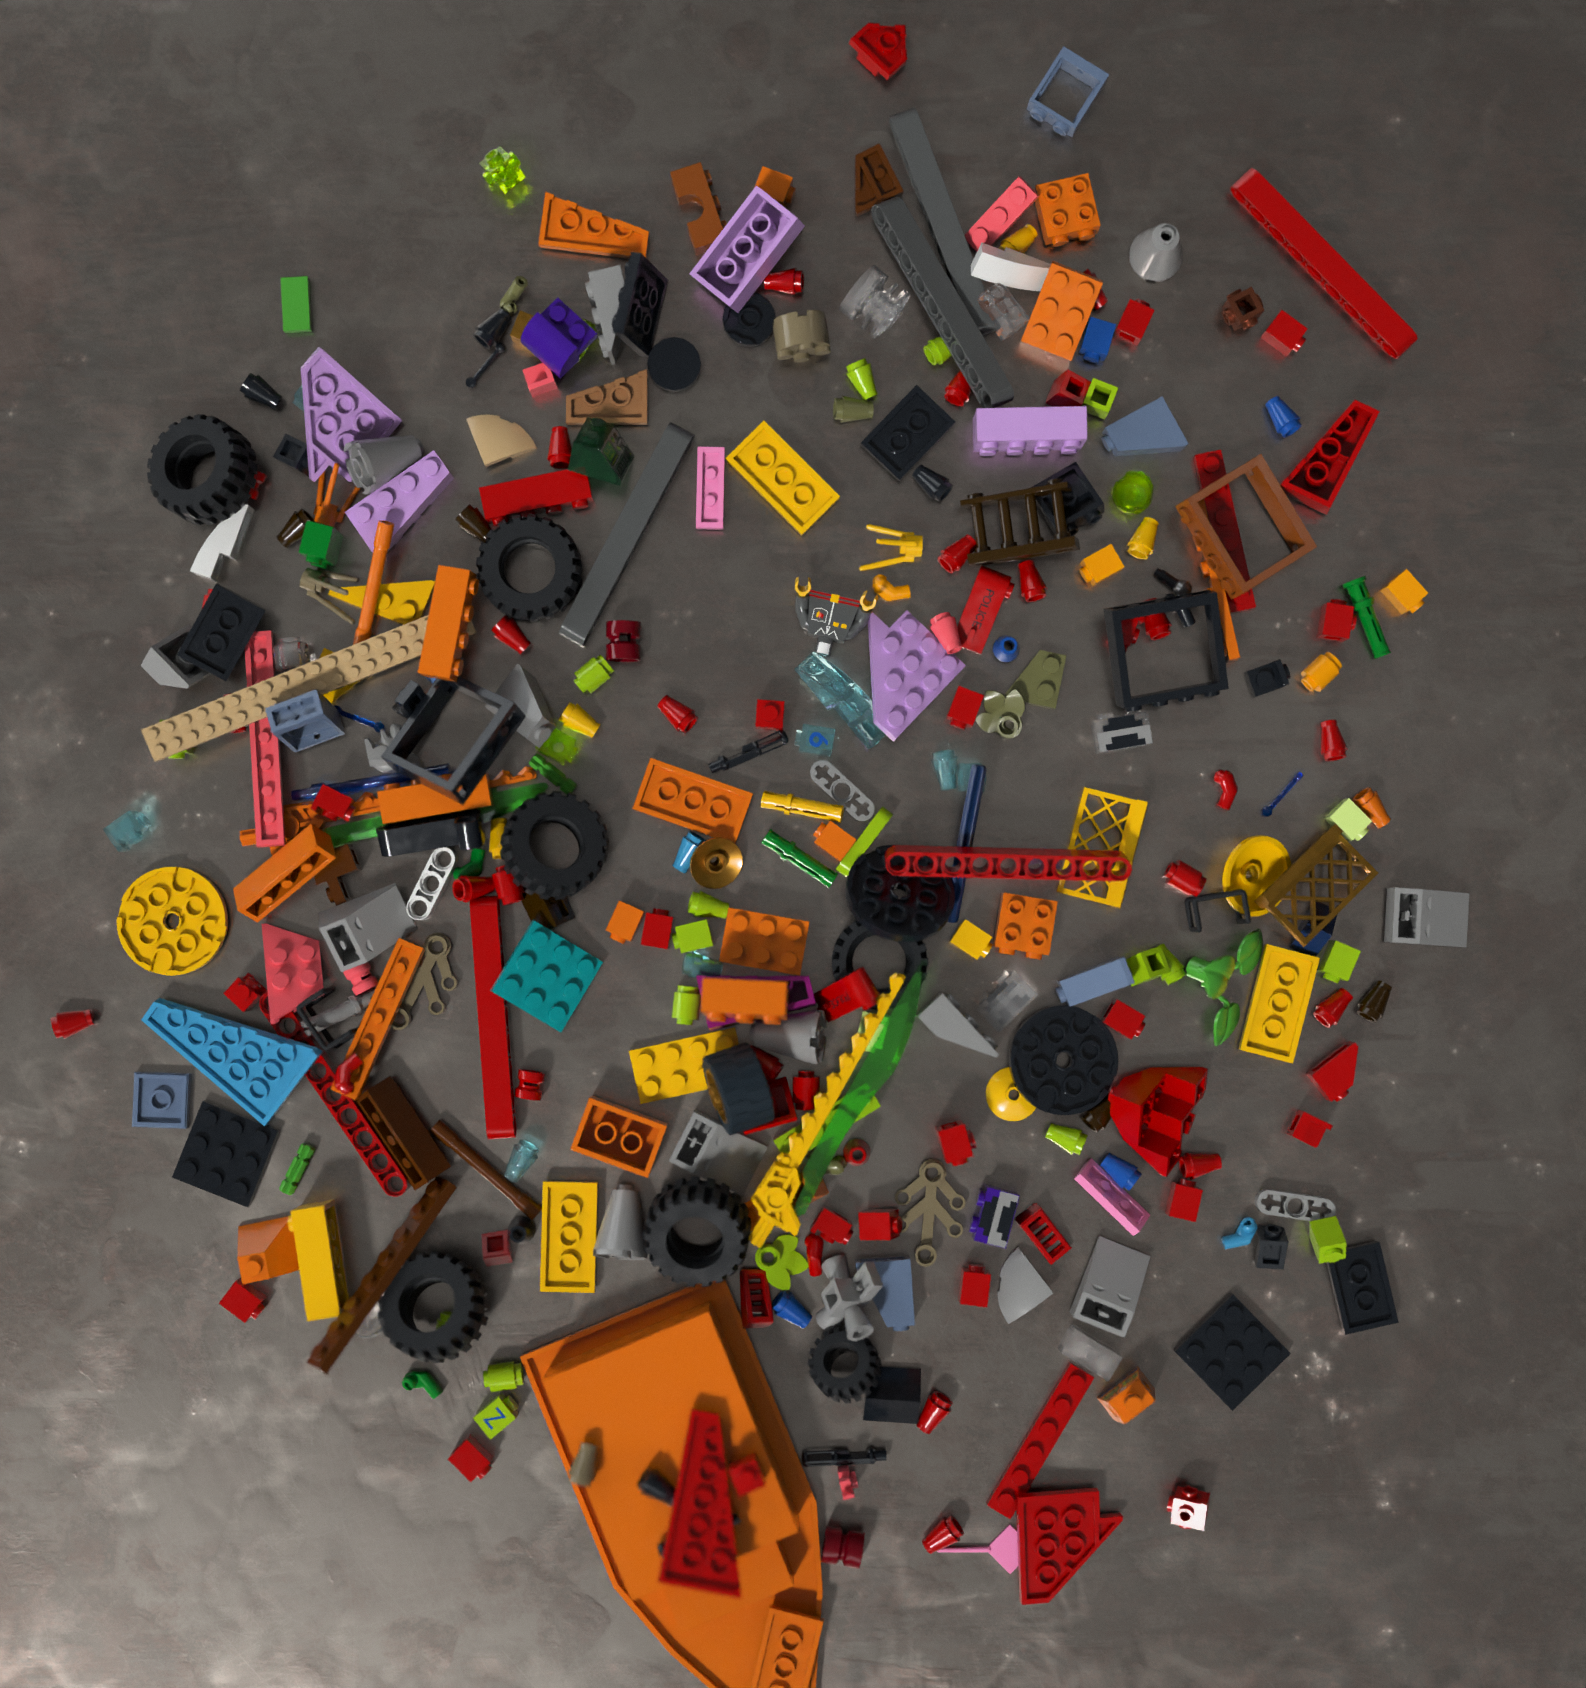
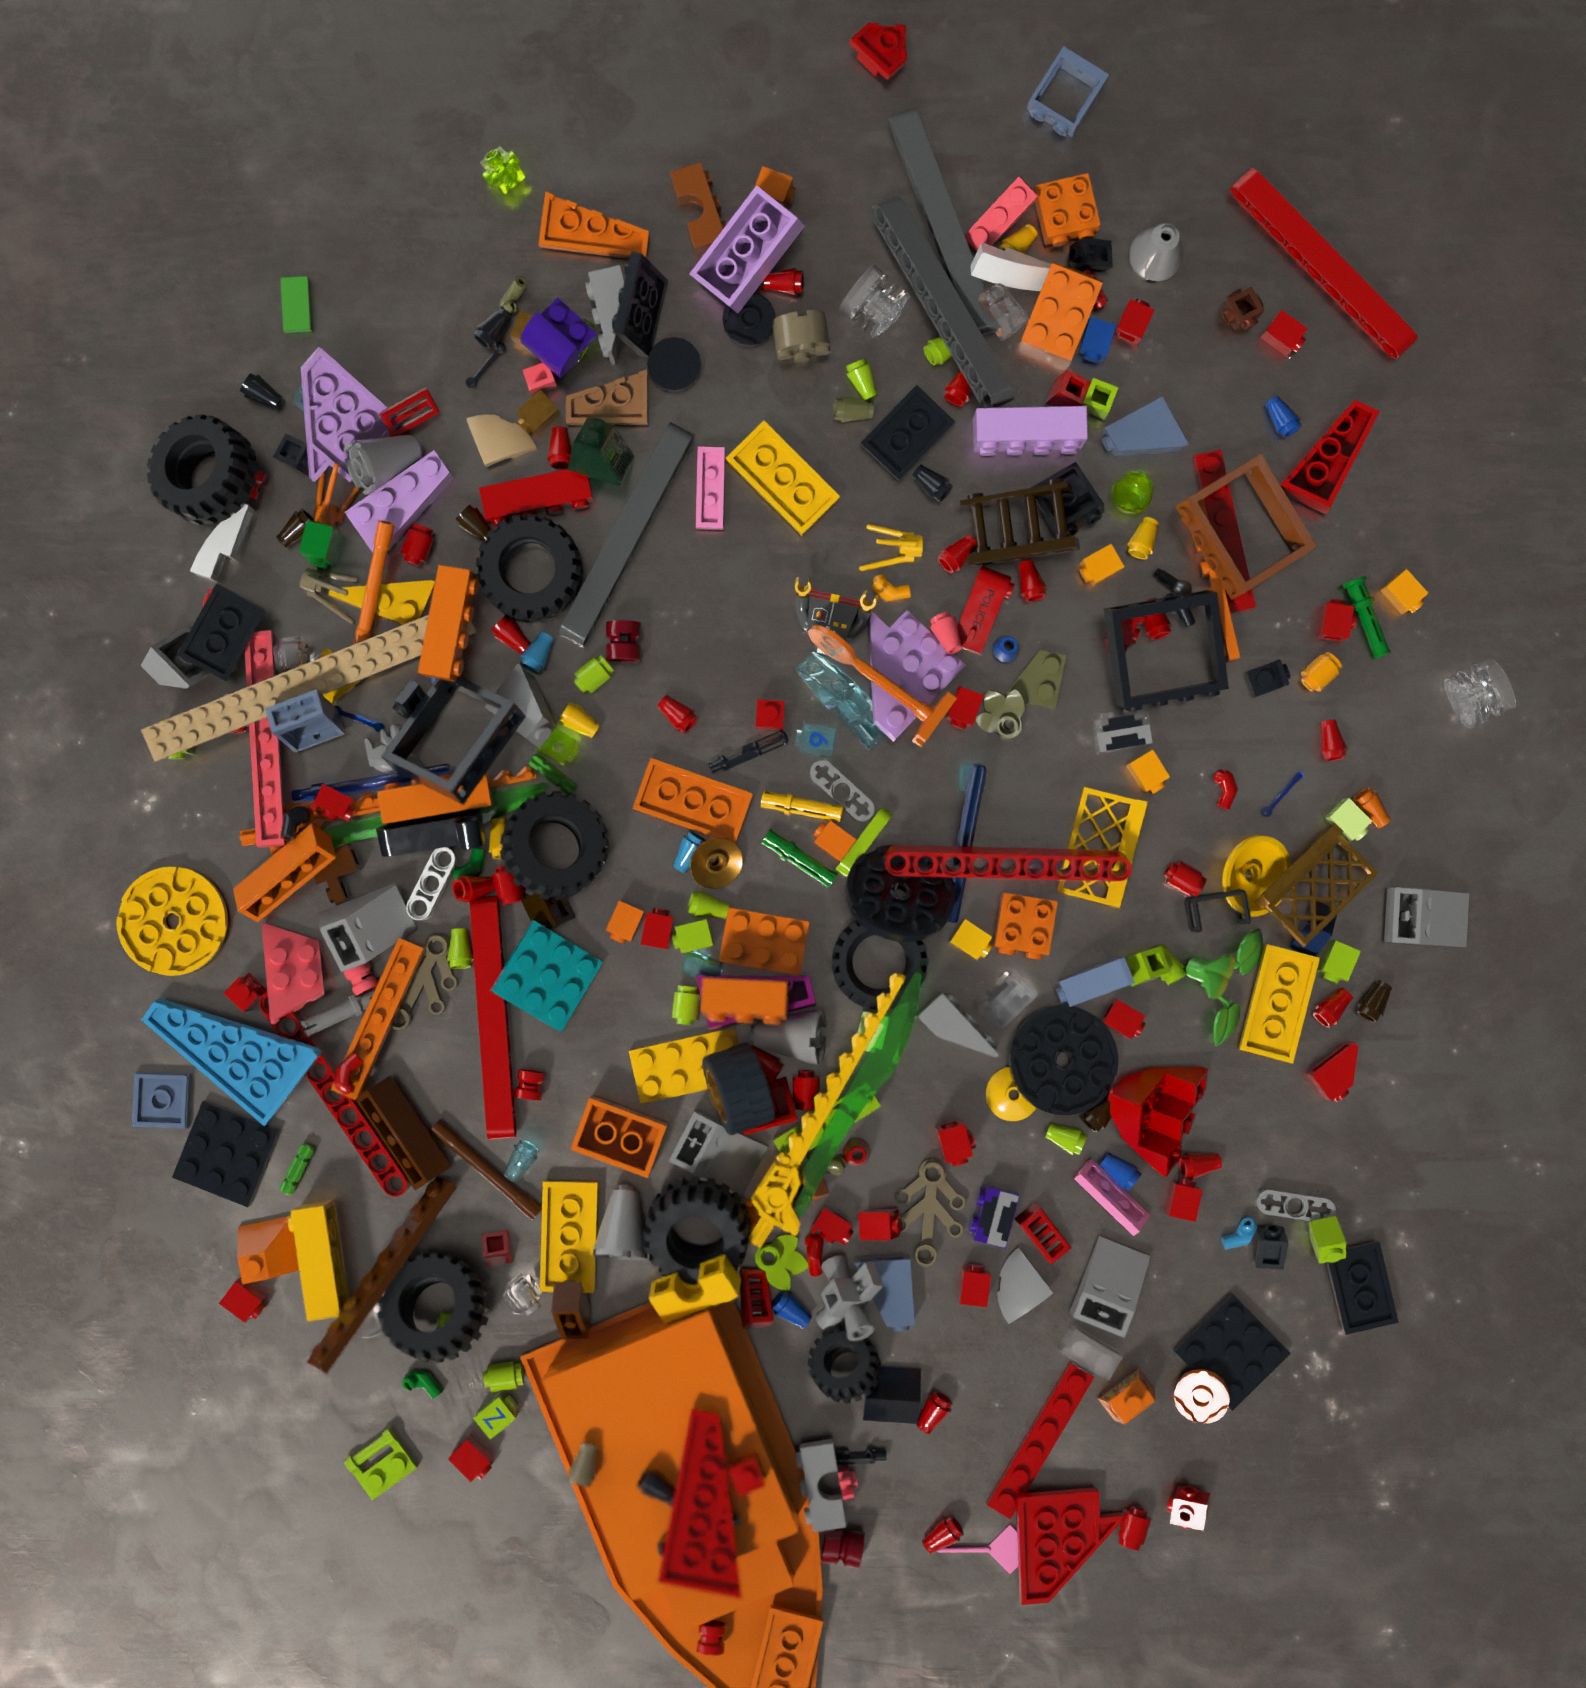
red cone [51,1009,95,1039] -> none
clear light blue brick [103,810,151,852] -> none
black piece [297,987,358,1051] -> none
black cone [508,1216,535,1244] -> none
red door [814,966,880,1023] -> none
reddish brown wing [855,143,904,217] -> none
clear light blue cone [931,750,958,790] -> none
red panel [1286,1109,1333,1148] -> none
none -> black arm [280,806,310,840]
none -> lime plate [344,1427,418,1500]
none -> red tile [379,387,440,437]
none -> red brick [400,523,434,566]
none -> lime cone [447,928,474,969]
none -> clear head [502,1273,543,1316]
none -> pearl gold brick [516,390,561,436]
none -> dark azure cone [520,631,554,674]
none -> reddish brown brick [551,1280,591,1339]
none -> yellow arch [649,1254,741,1323]
none -> red wheel [697,1620,726,1655]
none -> light grey arch [796,1439,846,1532]
none -> orange piece [808,625,957,747]
none -> black bracket [1069,238,1113,271]
none -> red brick [1118,1506,1151,1551]
none -> light orange brick [1126,749,1170,794]
none -> tile [1174,1369,1230,1424]
none -> clear wheel [1444,657,1516,729]

